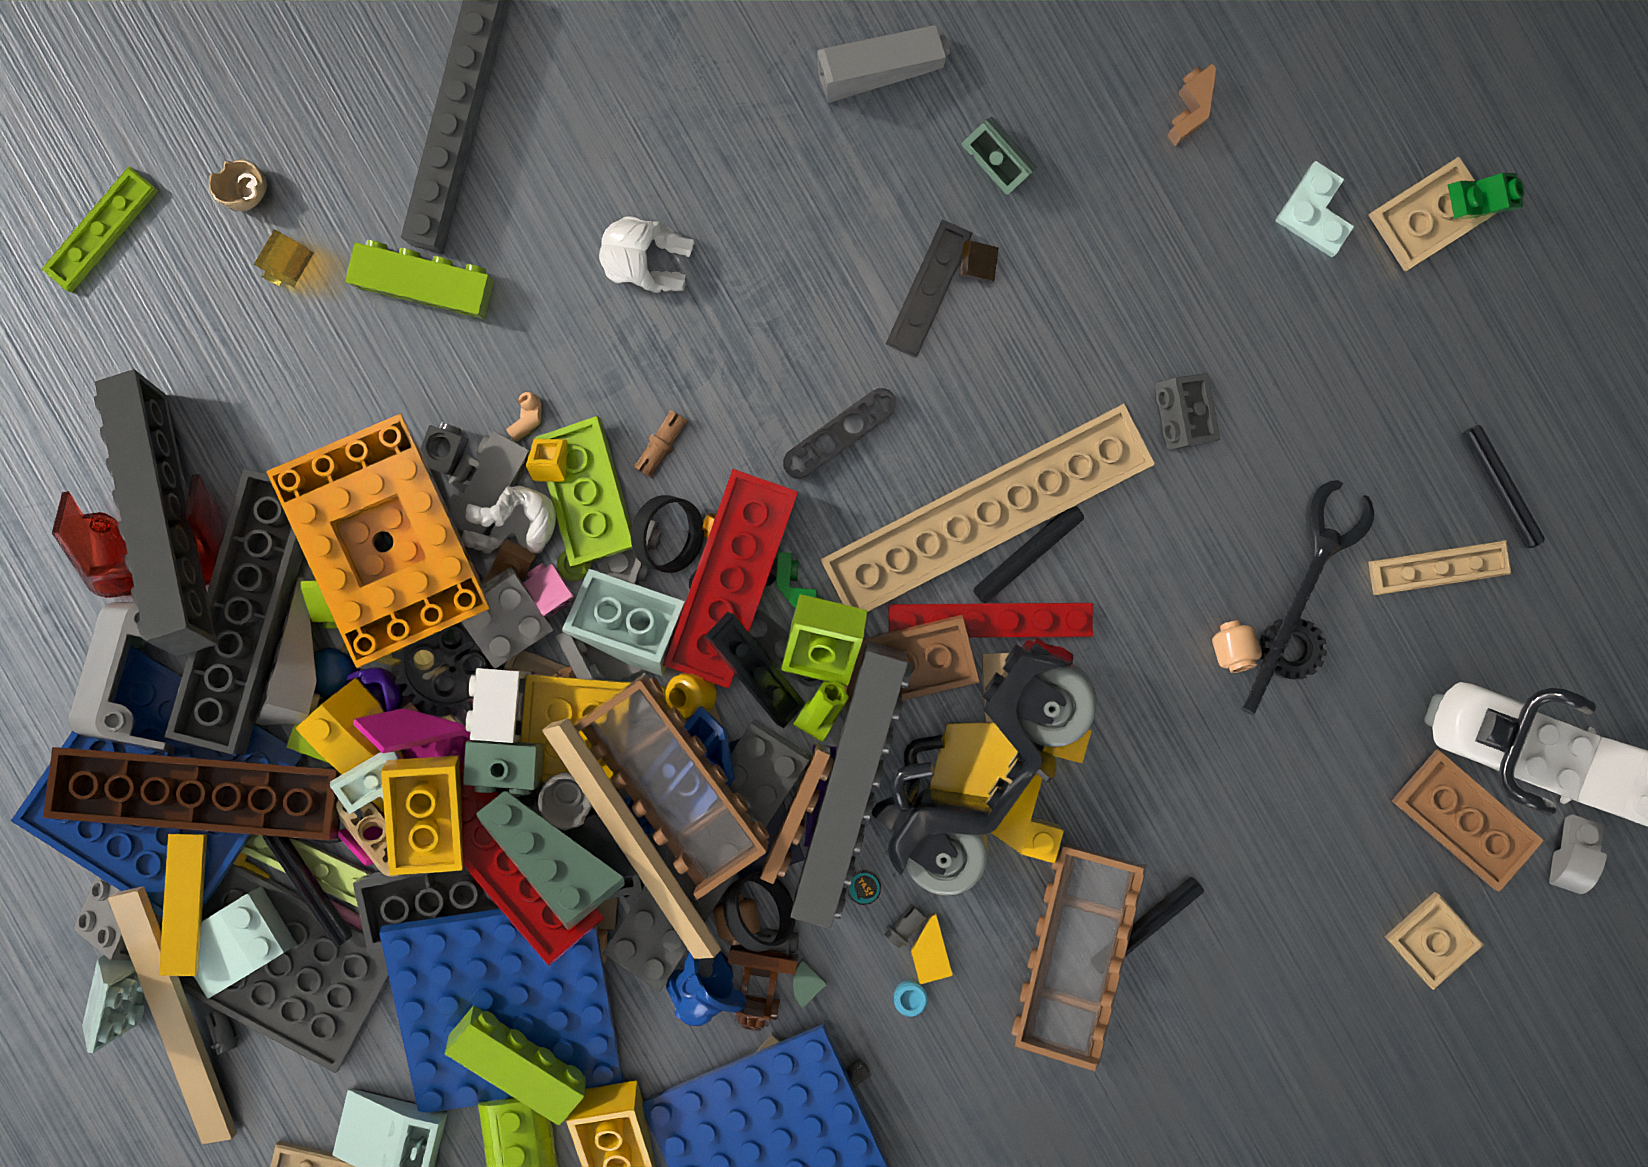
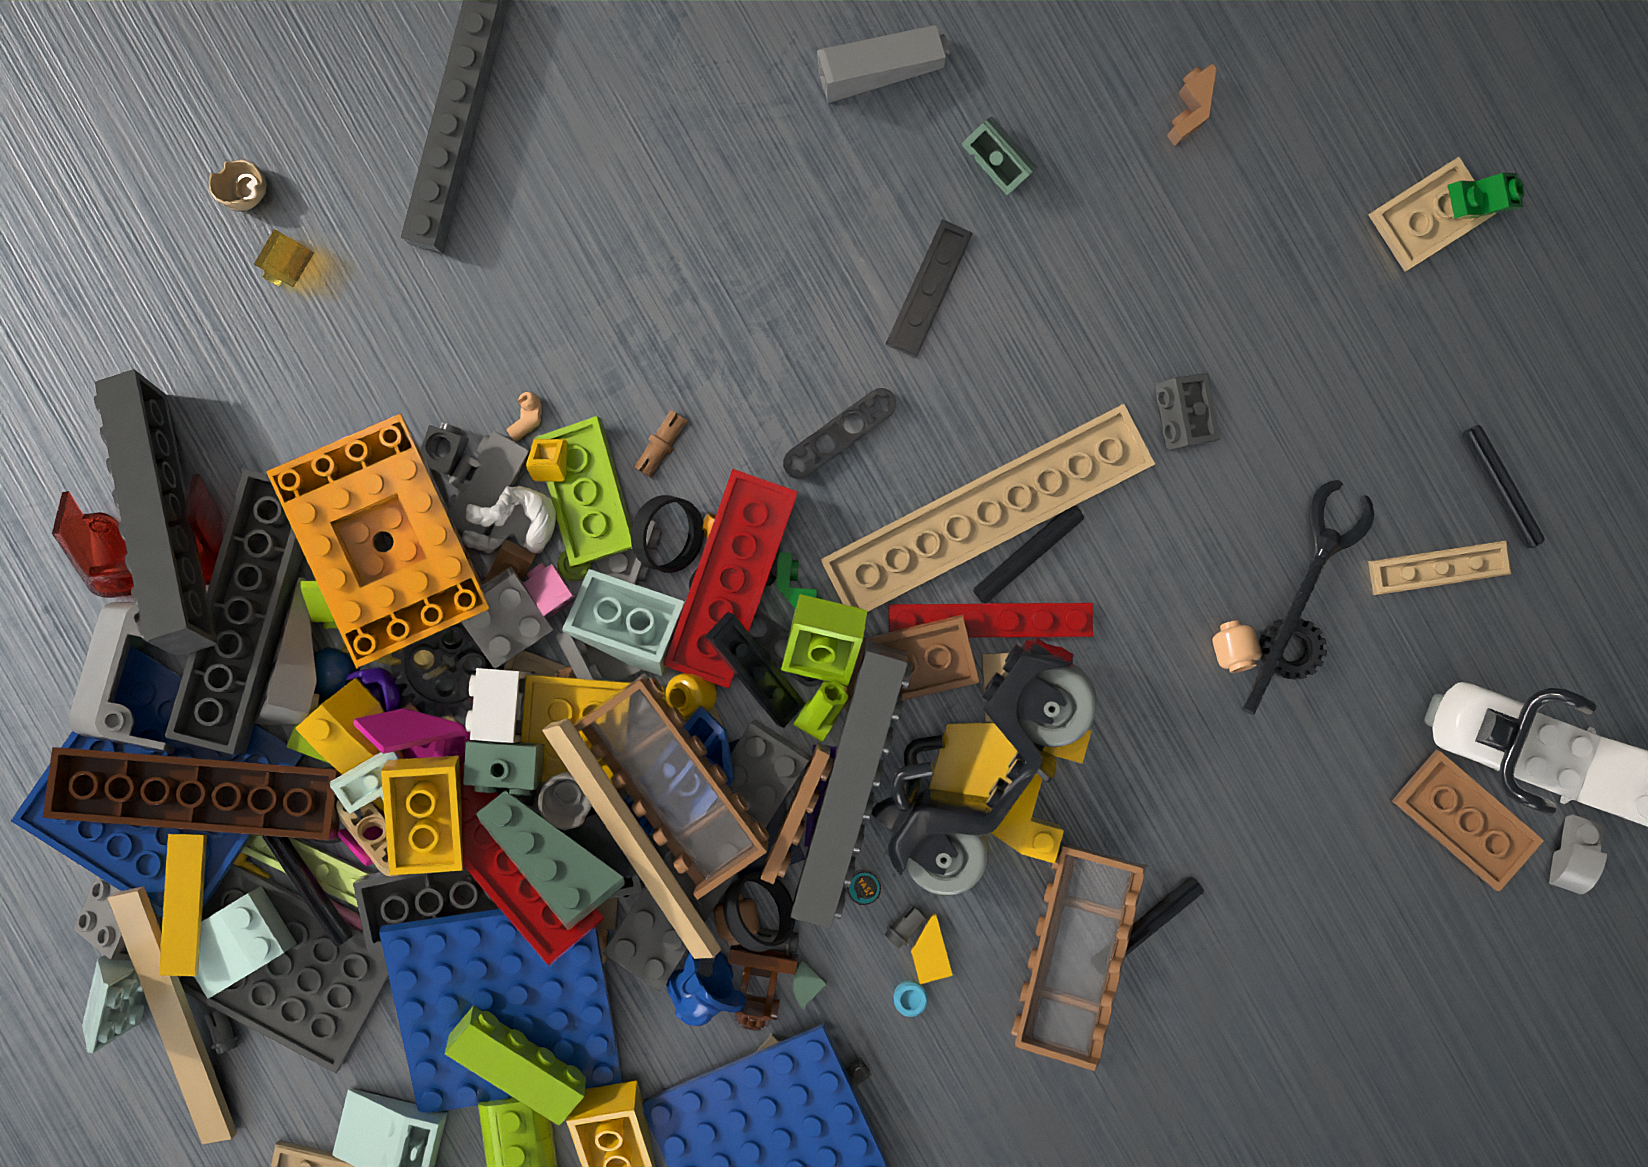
lime tile [41,166,159,293] -> none
lime brick [345,240,495,320] -> none
white hair [599,216,695,293] -> none
dark brown tile [960,240,999,282] -> none
light aqua plate [1275,161,1354,258] -> none
tan tile [1384,892,1484,990] -> none

